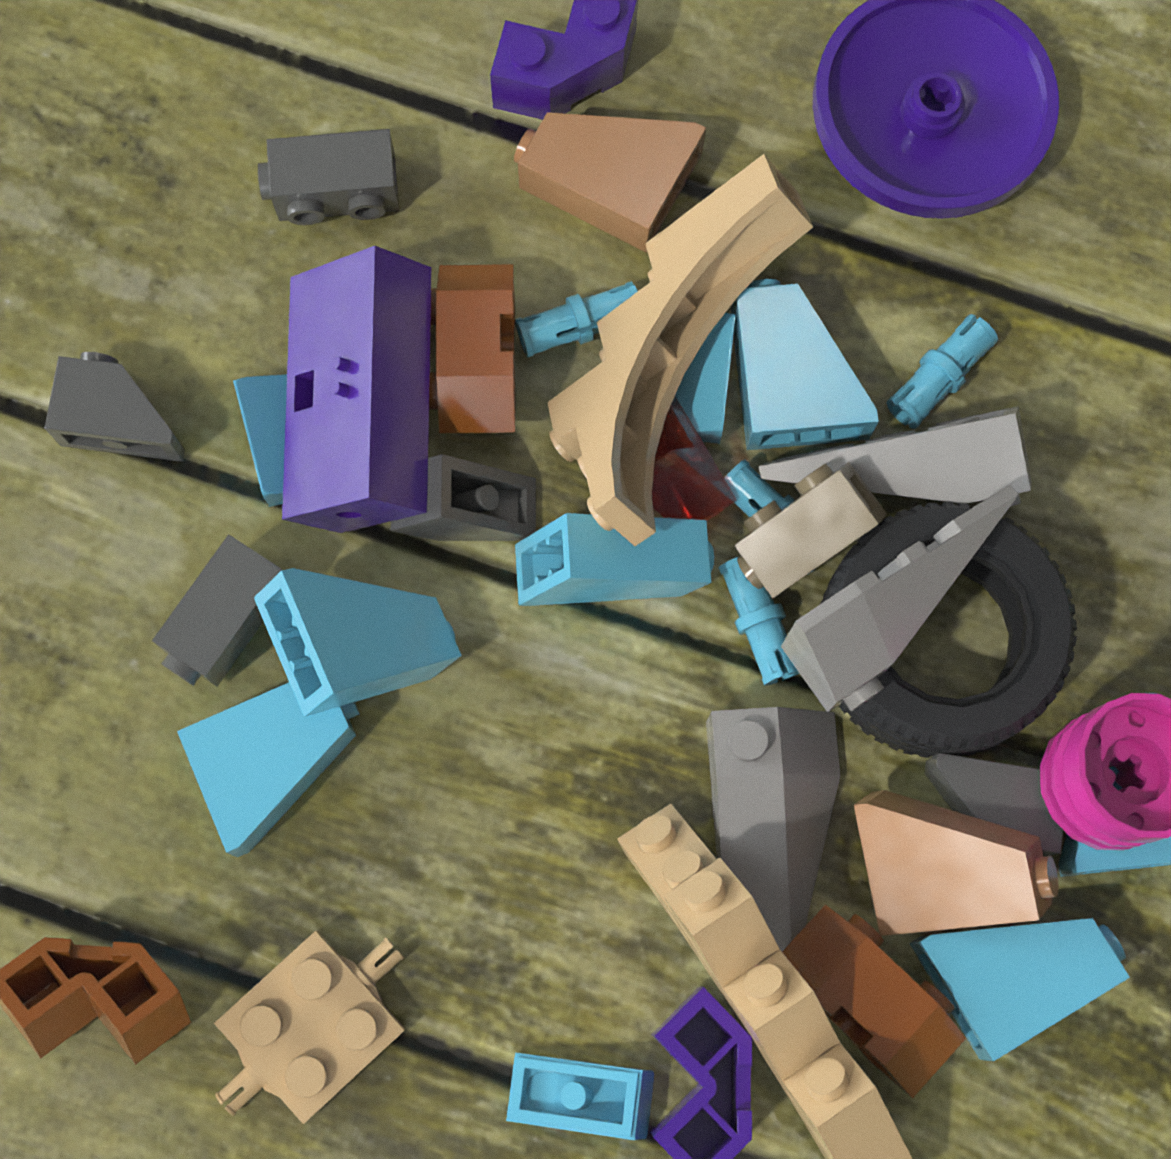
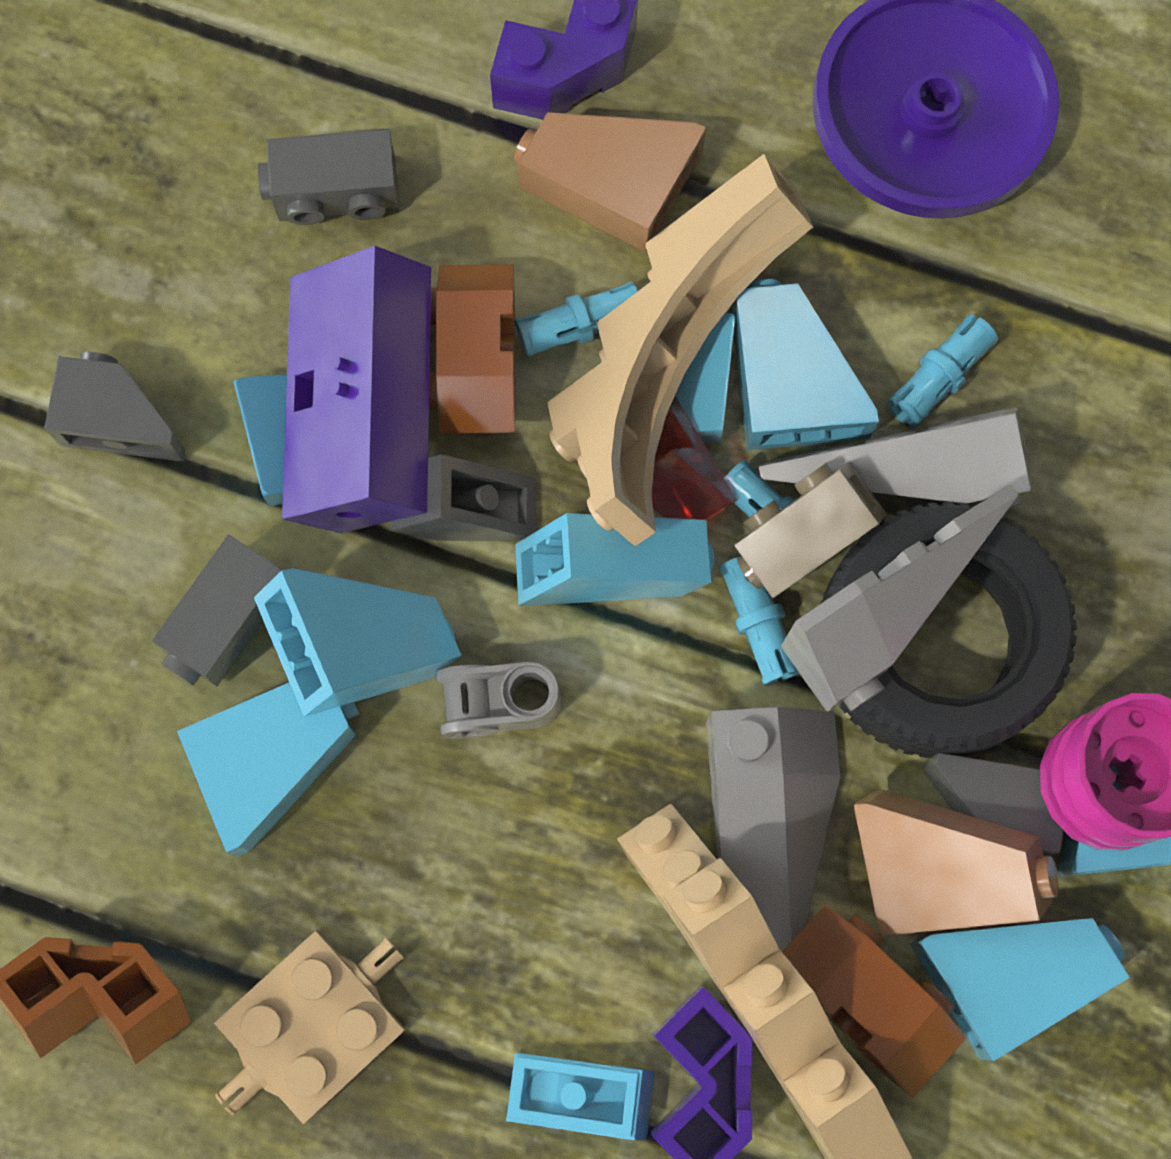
none -> light grey piece [436,662,562,738]

